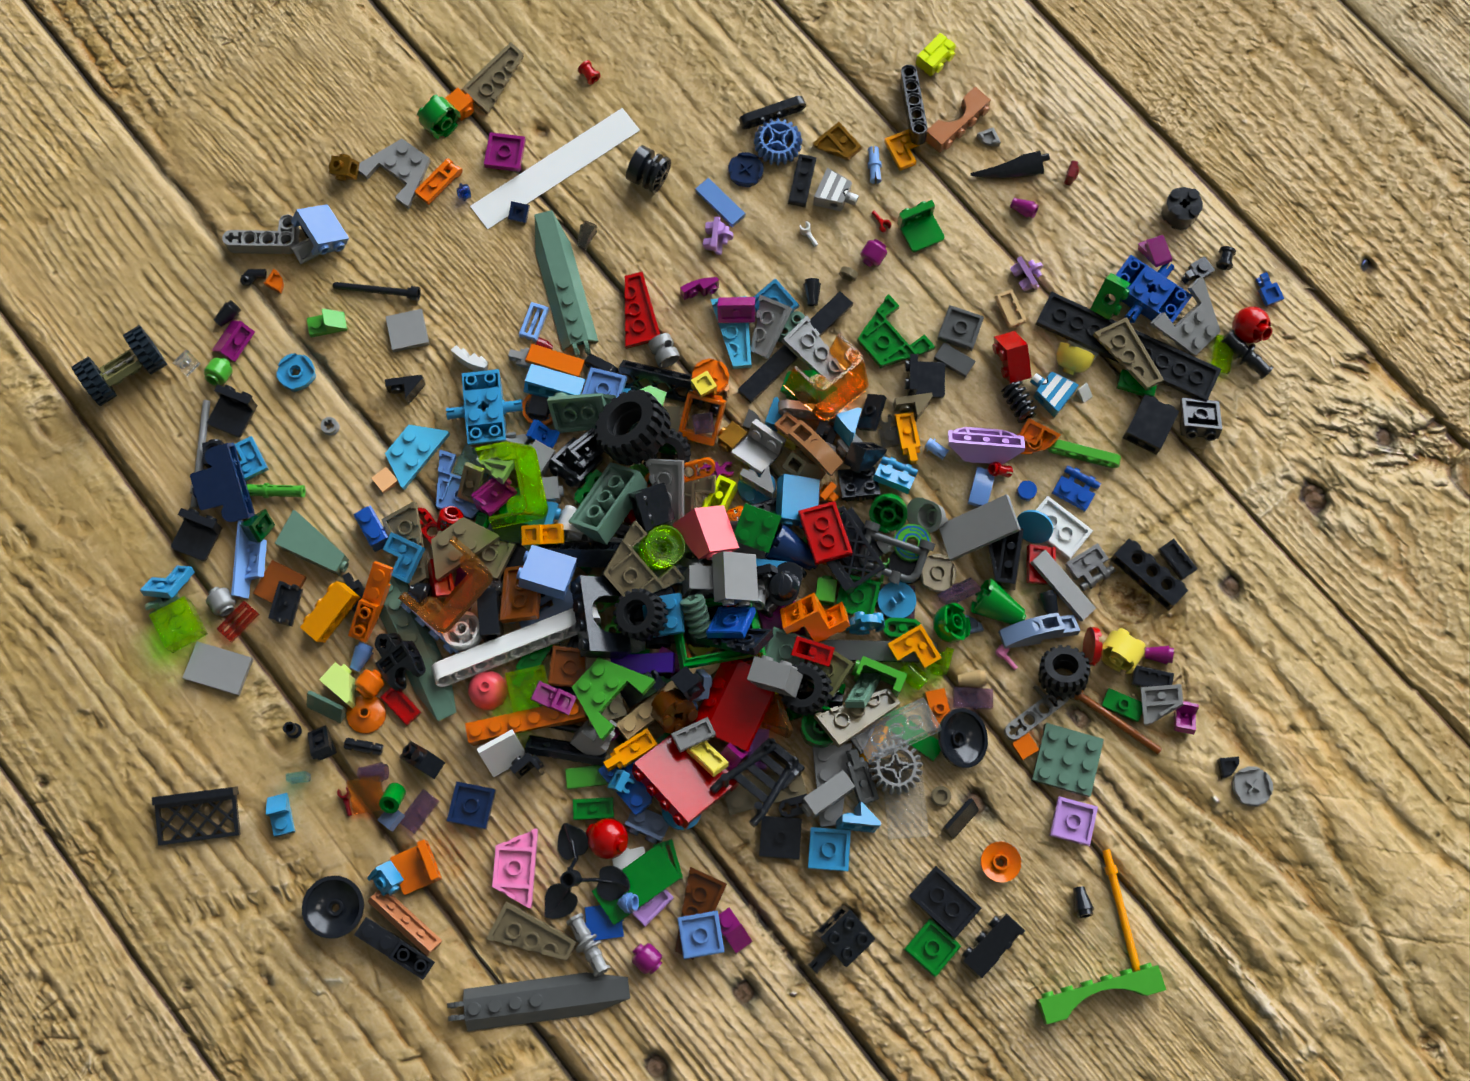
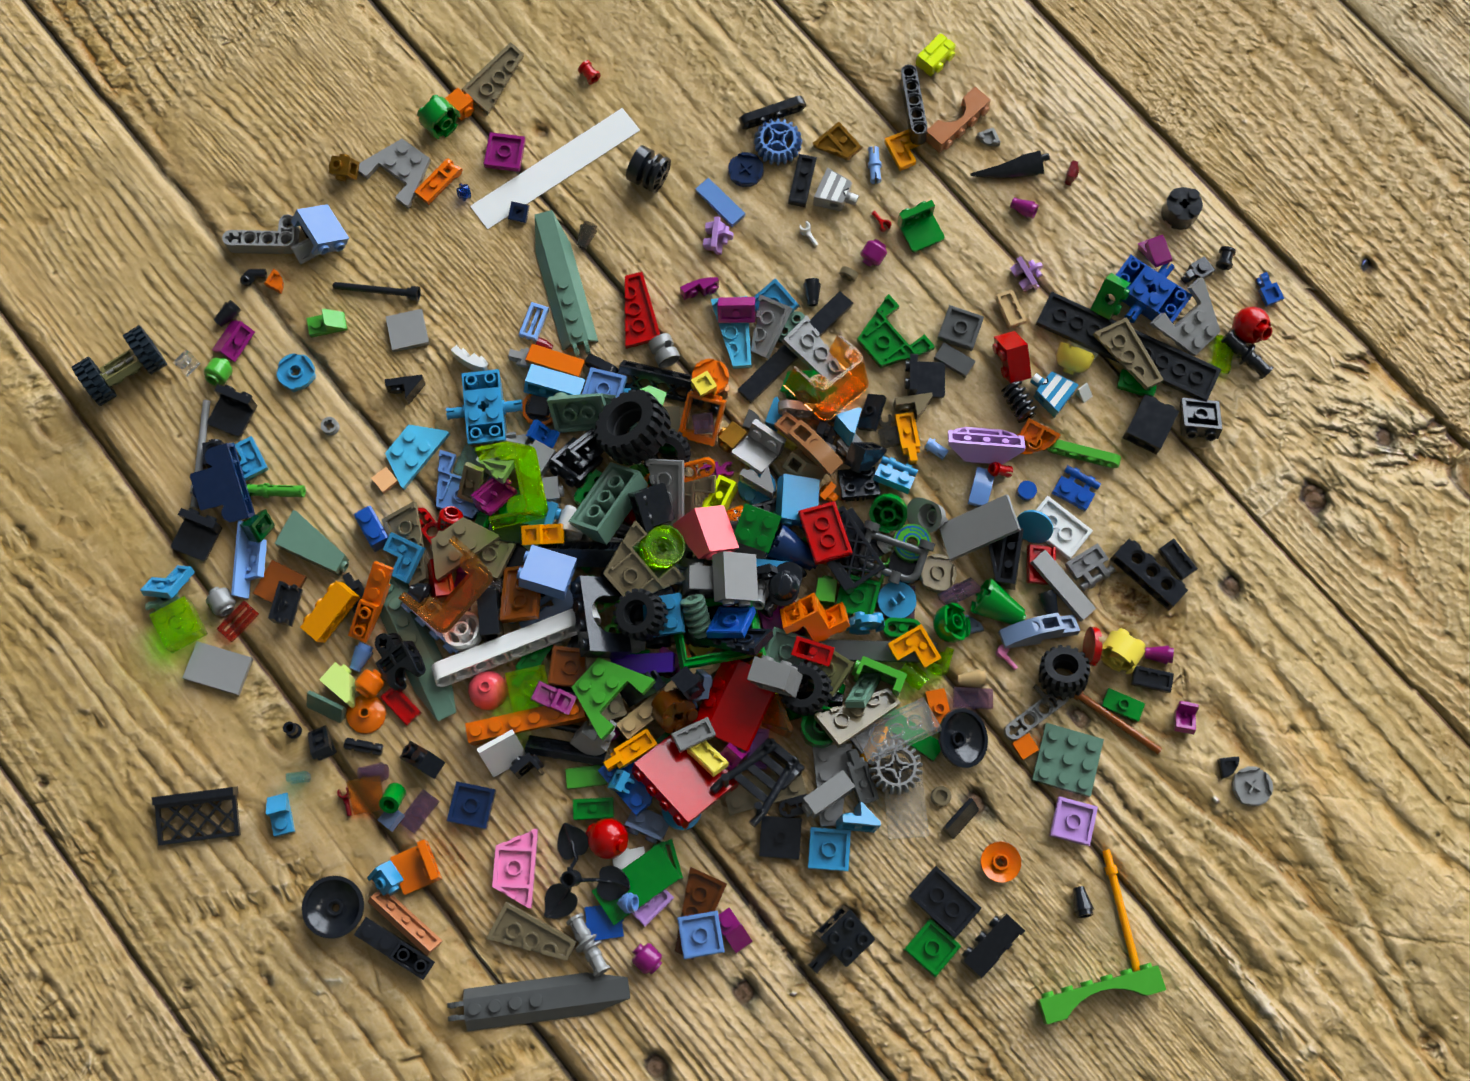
light grey wing [1141,684,1184,726] -> none

